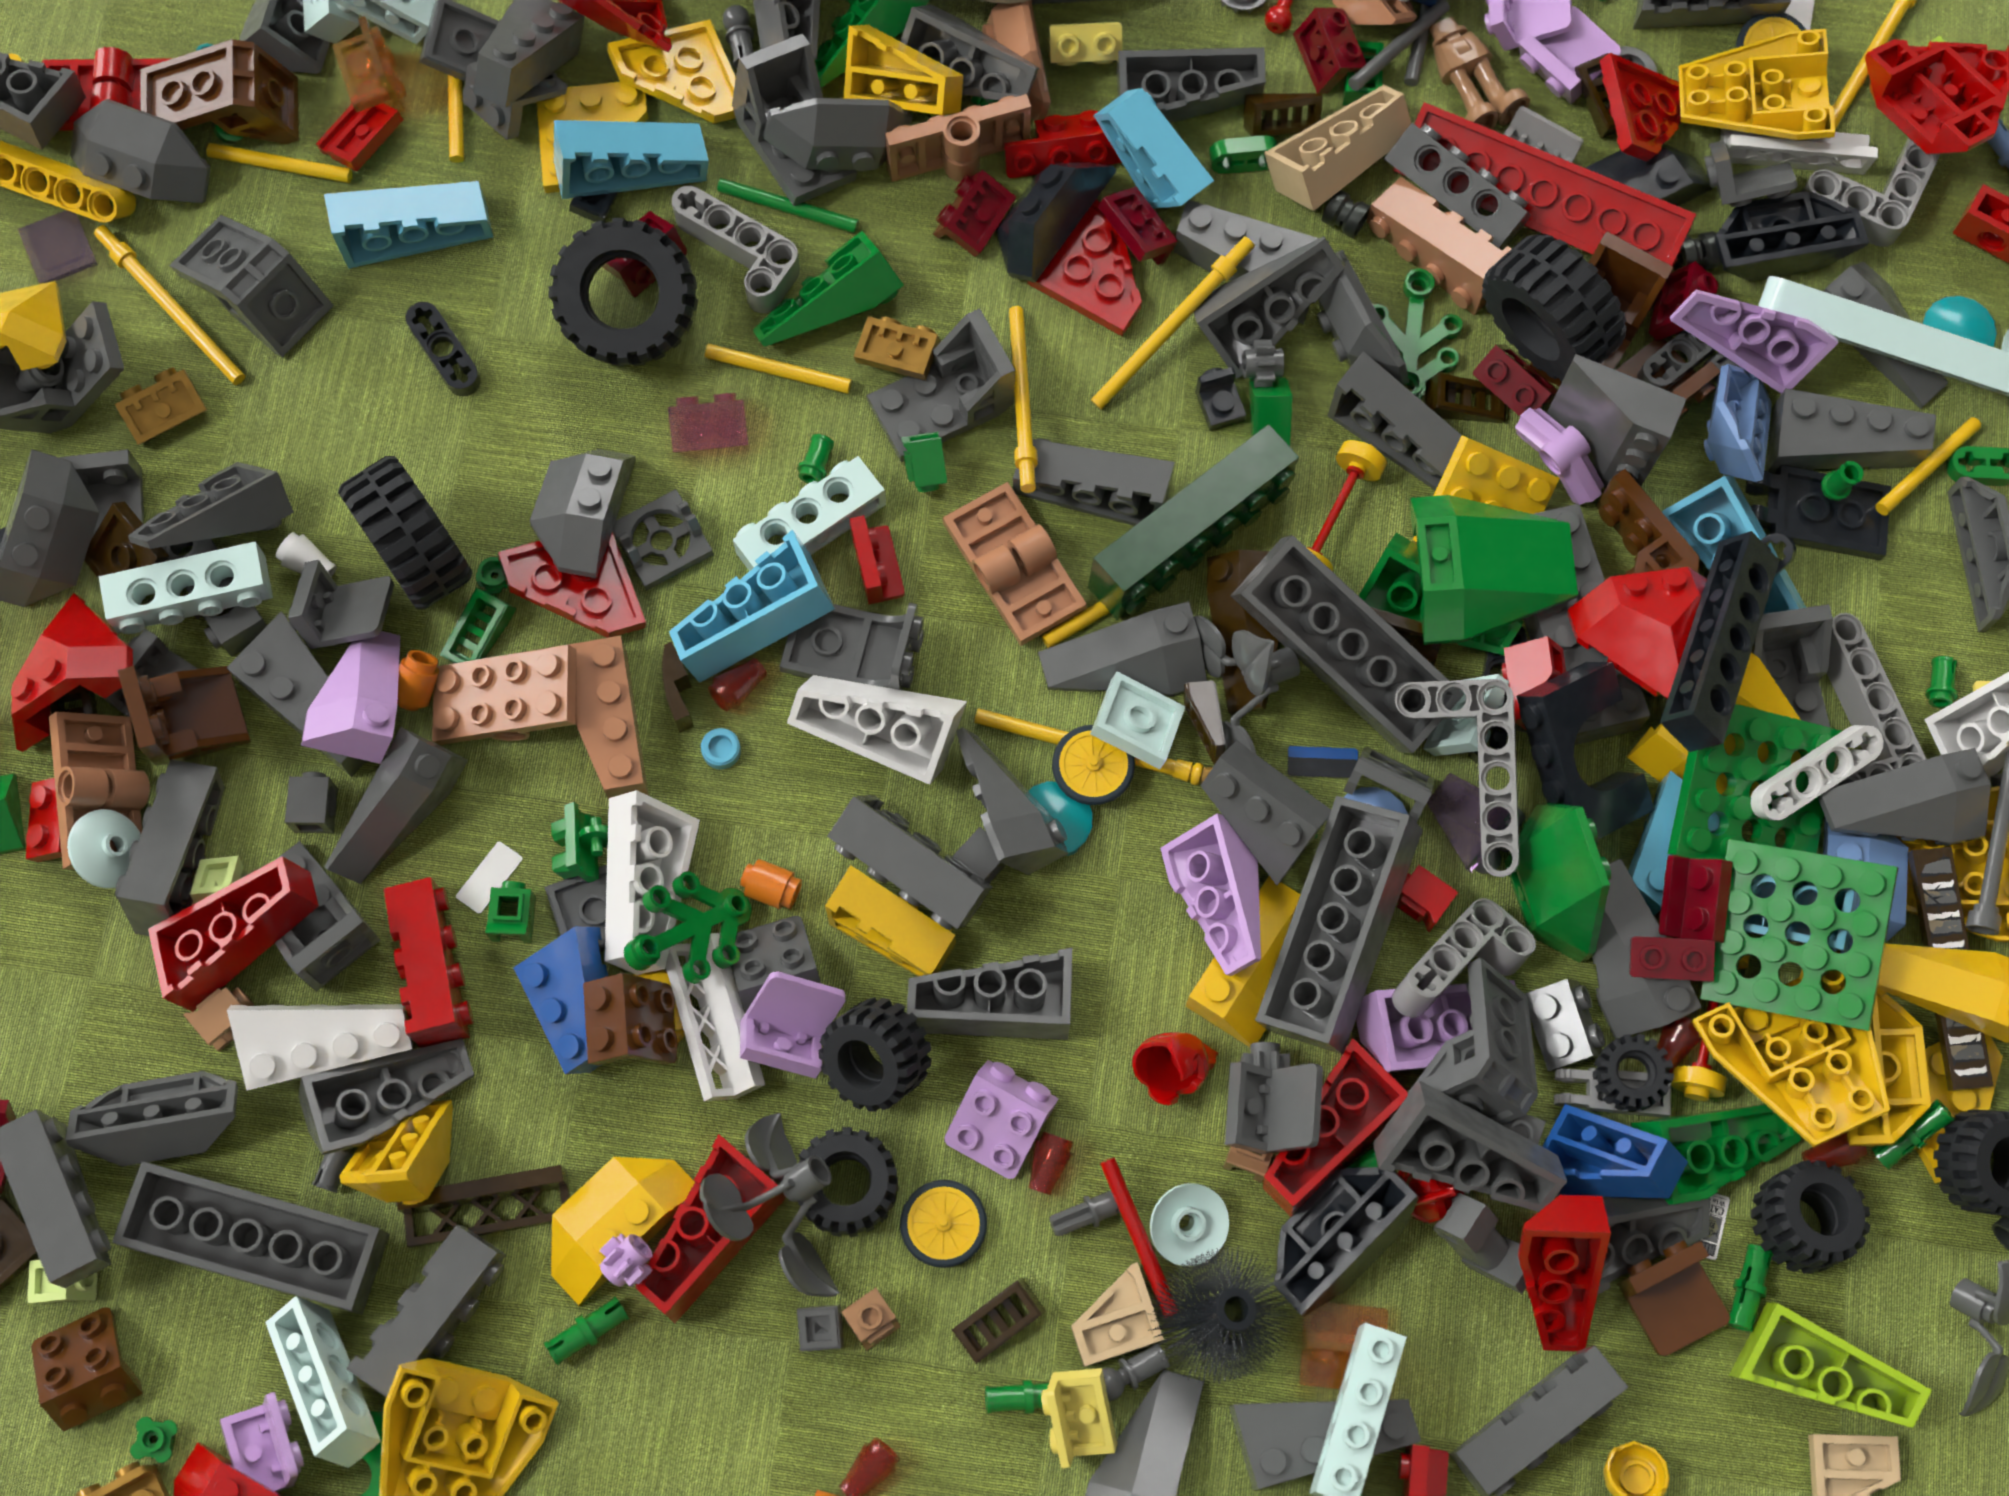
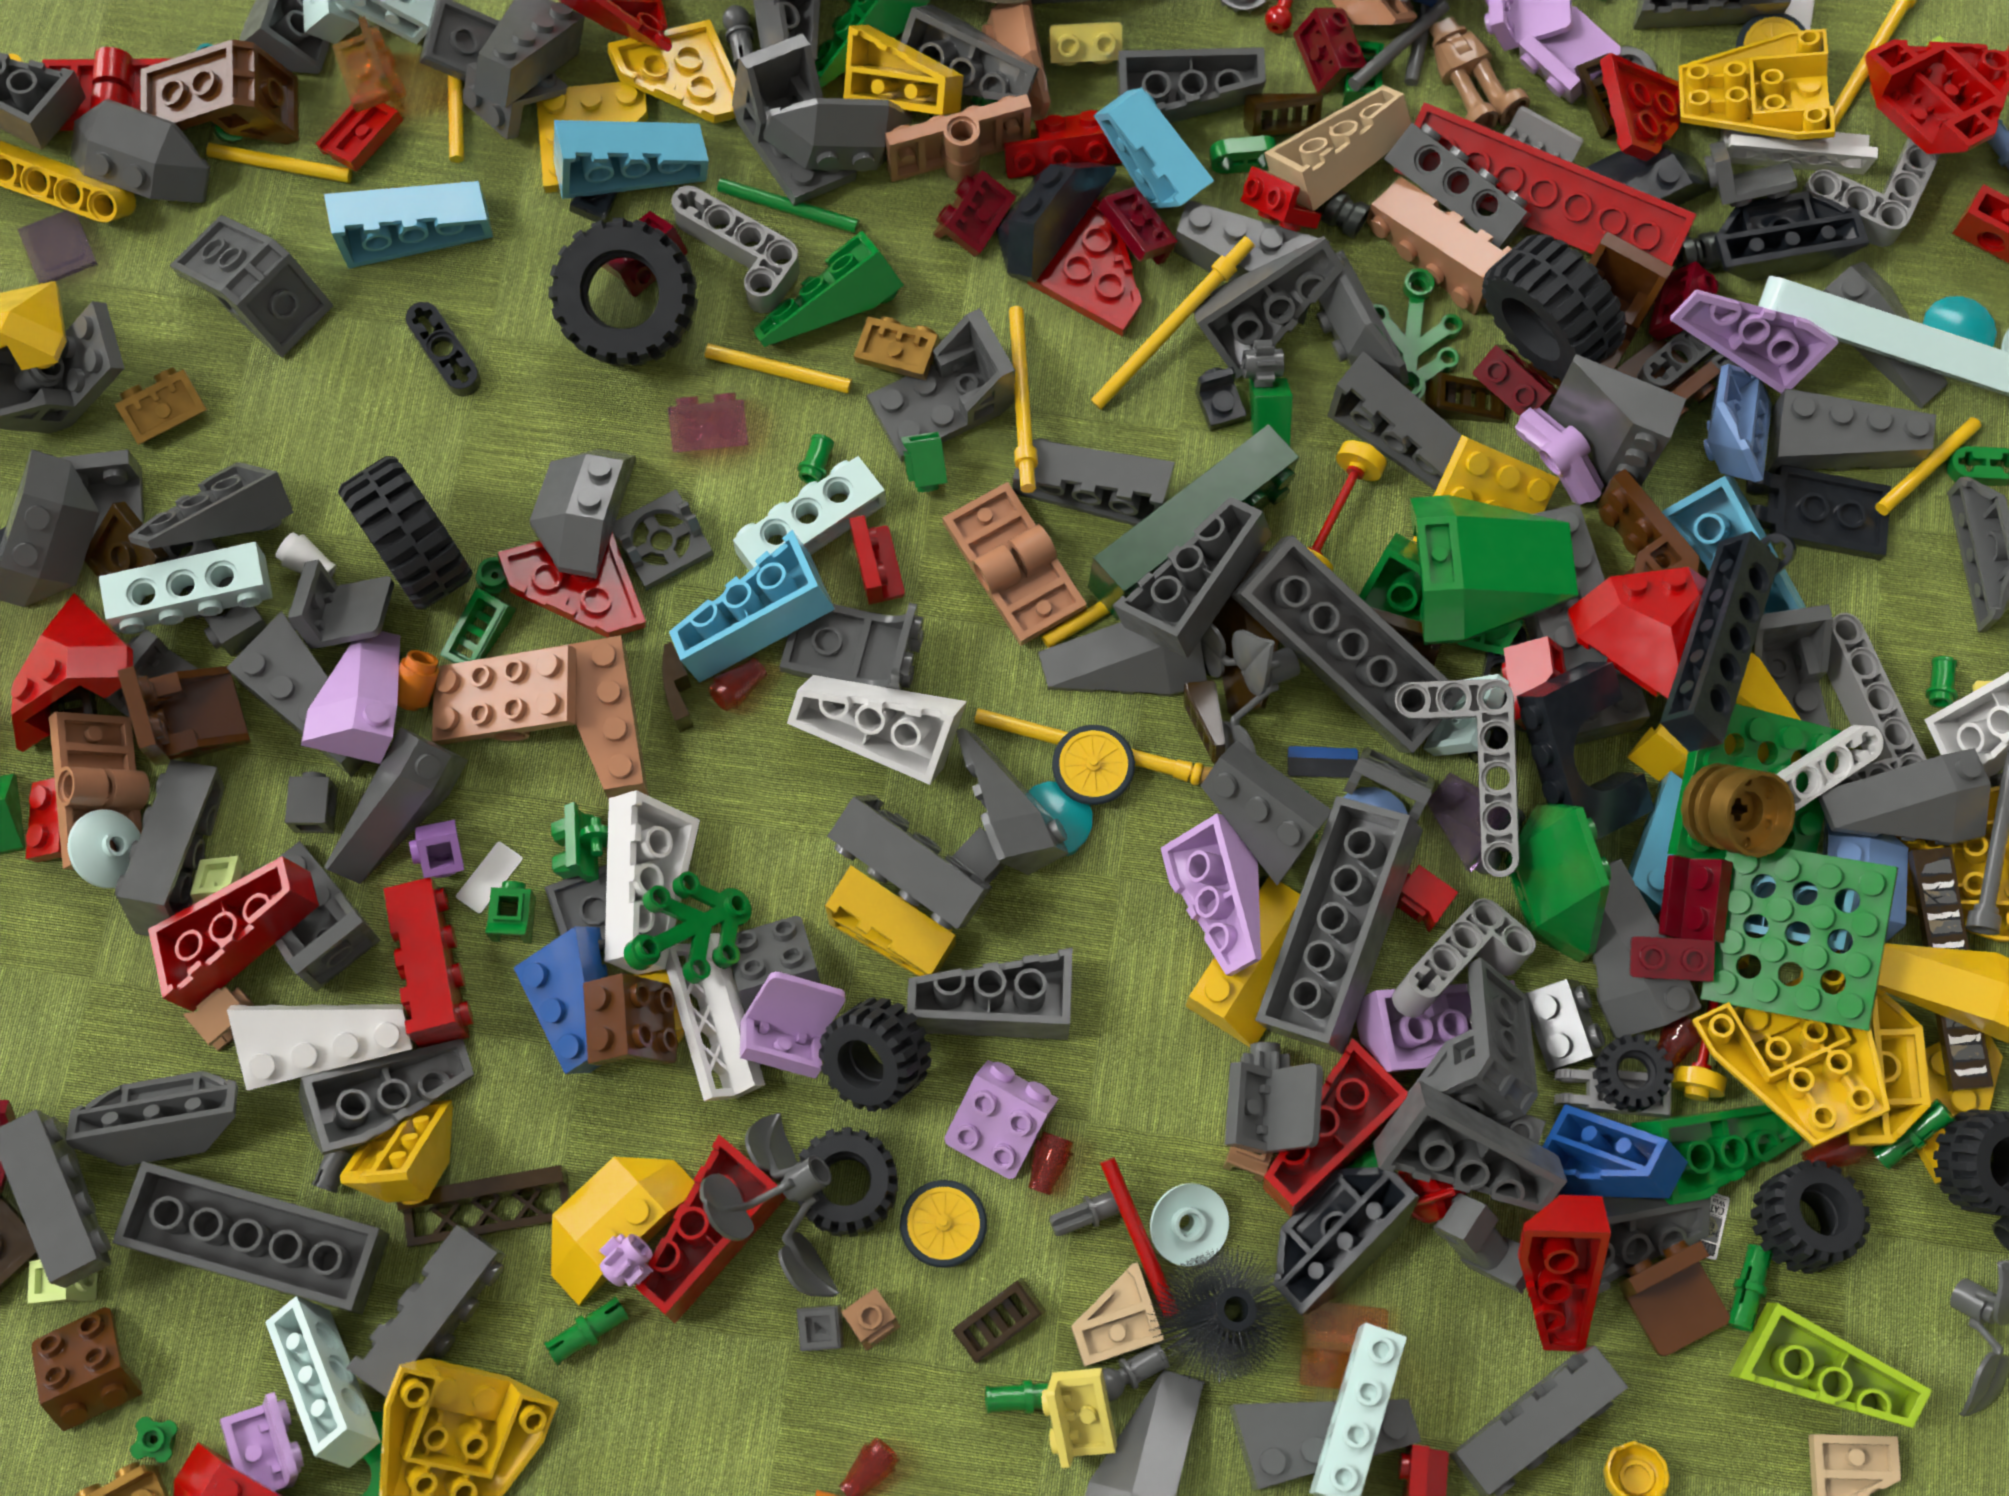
yellow bar [94,225,245,385] -> none
medium azure tile [701,728,741,769] -> none
orange brick [740,859,802,909] -> none
light aqua plate [1090,671,1185,770] -> none
red helmet [1132,1032,1218,1105] -> none
green pin [1821,461,1863,501] -> none
none -> medium lavender brick [409,820,464,878]
none -> dark grey wedge [1113,497,1272,659]
none -> red bracket [1240,167,1321,232]
none -> pearl gold wheel [1681,763,1796,857]

